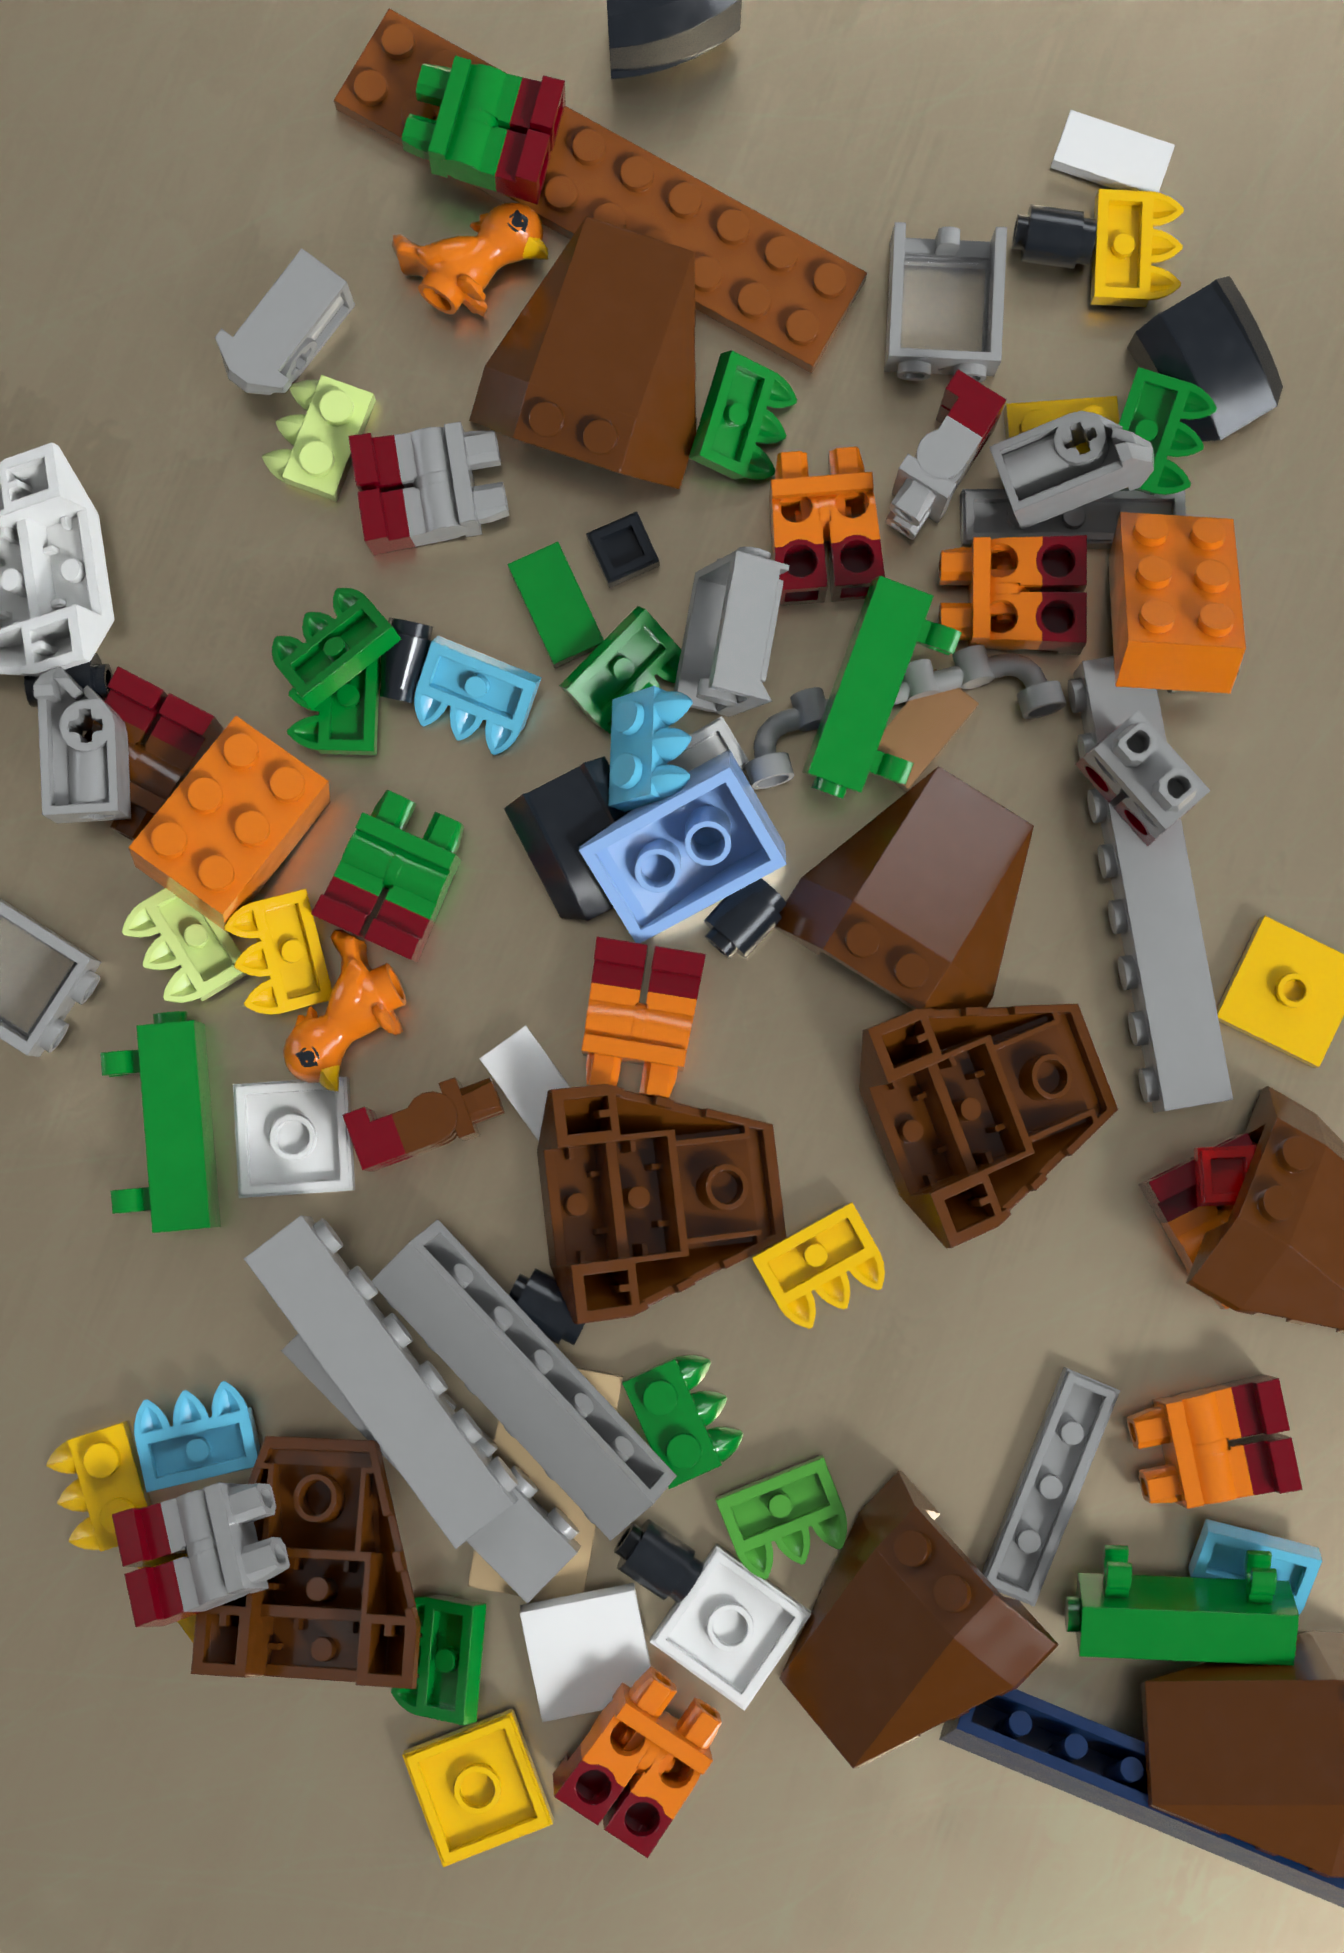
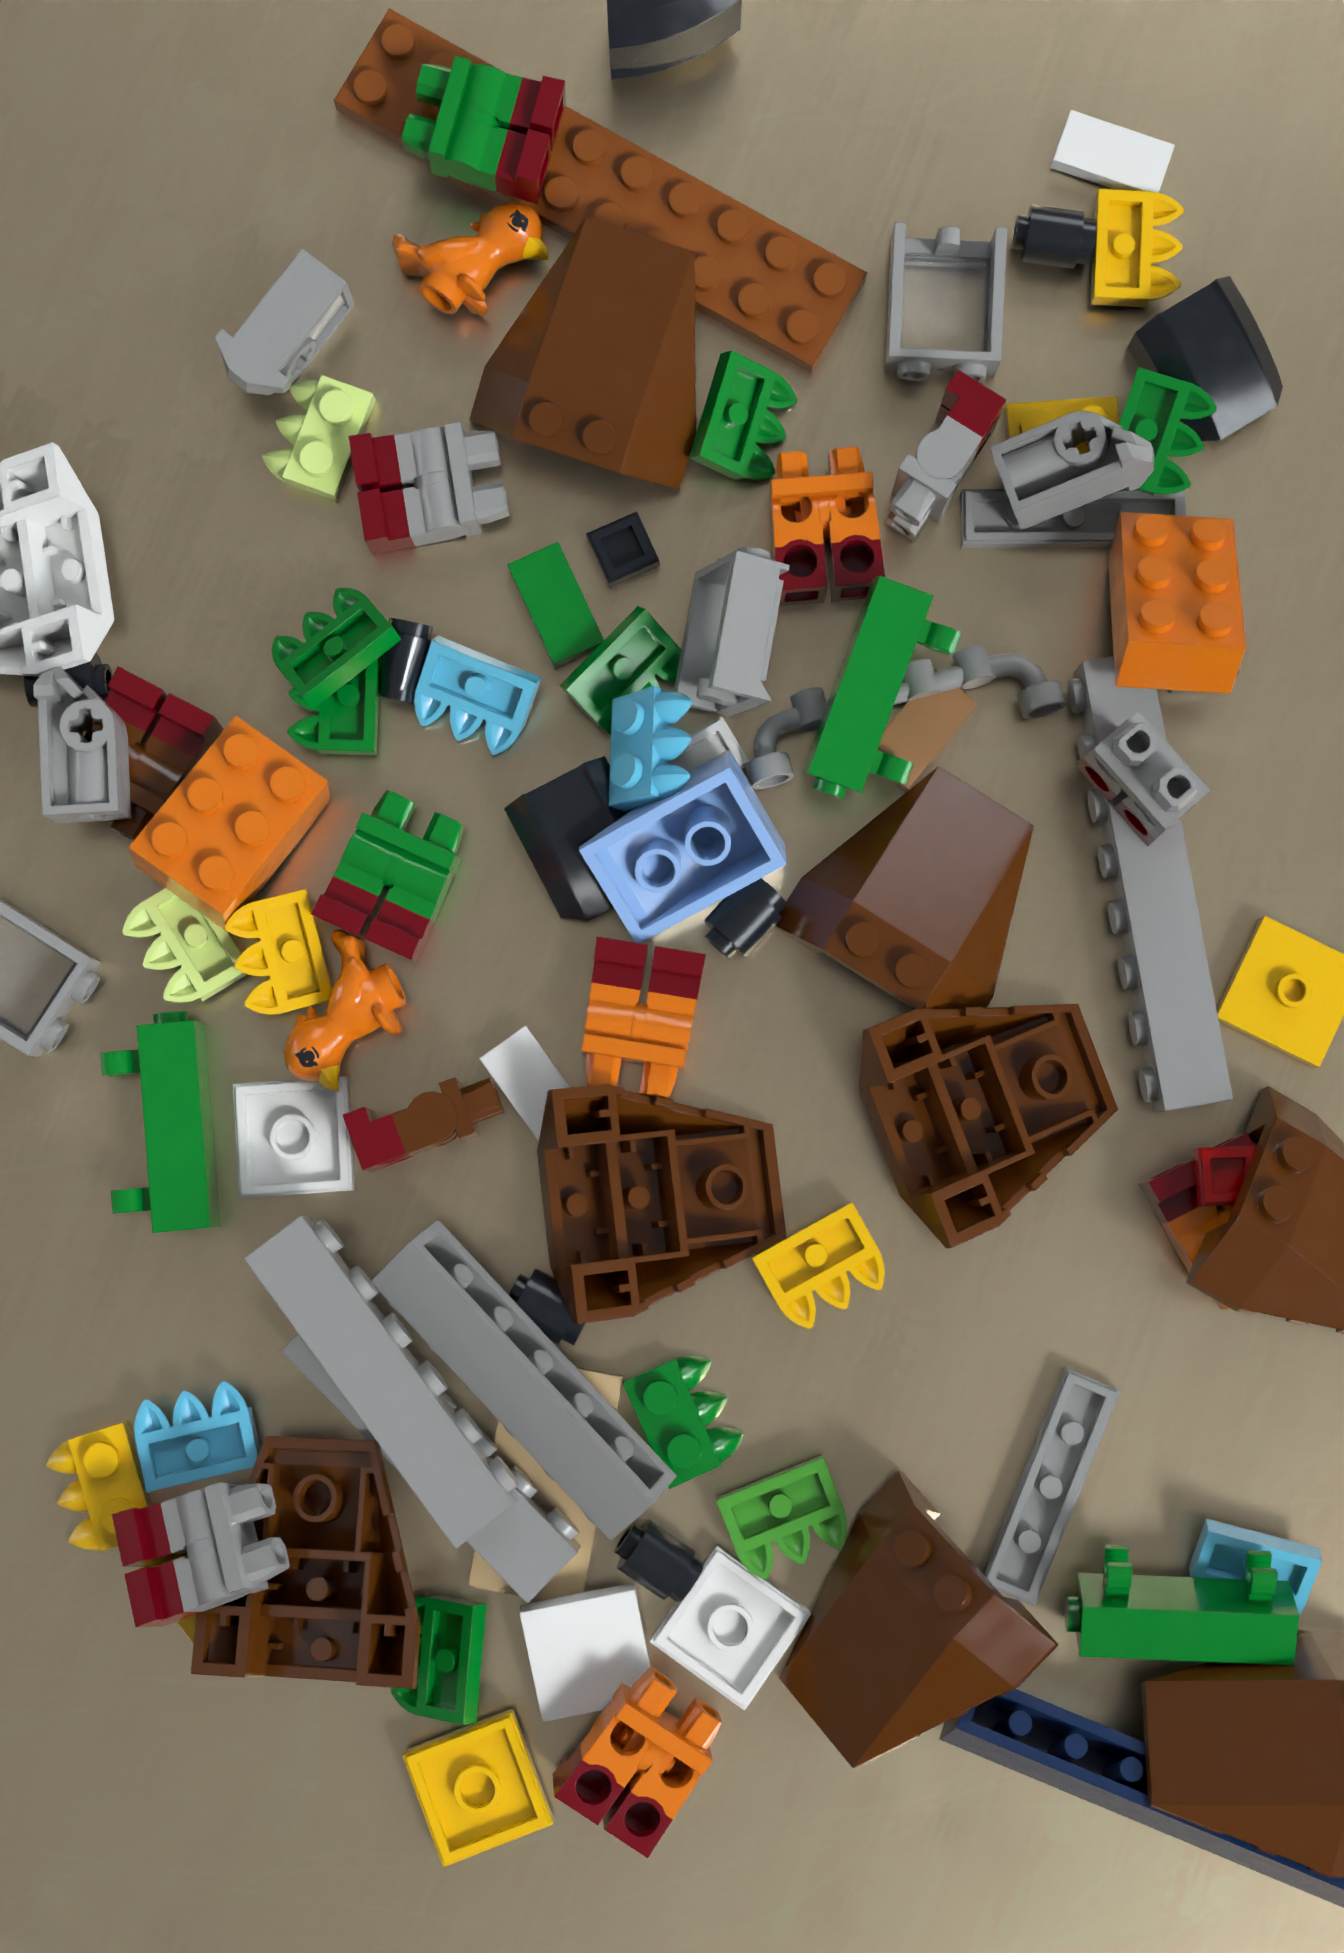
orange hips [938,535,1087,655] -> none
orange hips [1127,1374,1303,1509] -> none

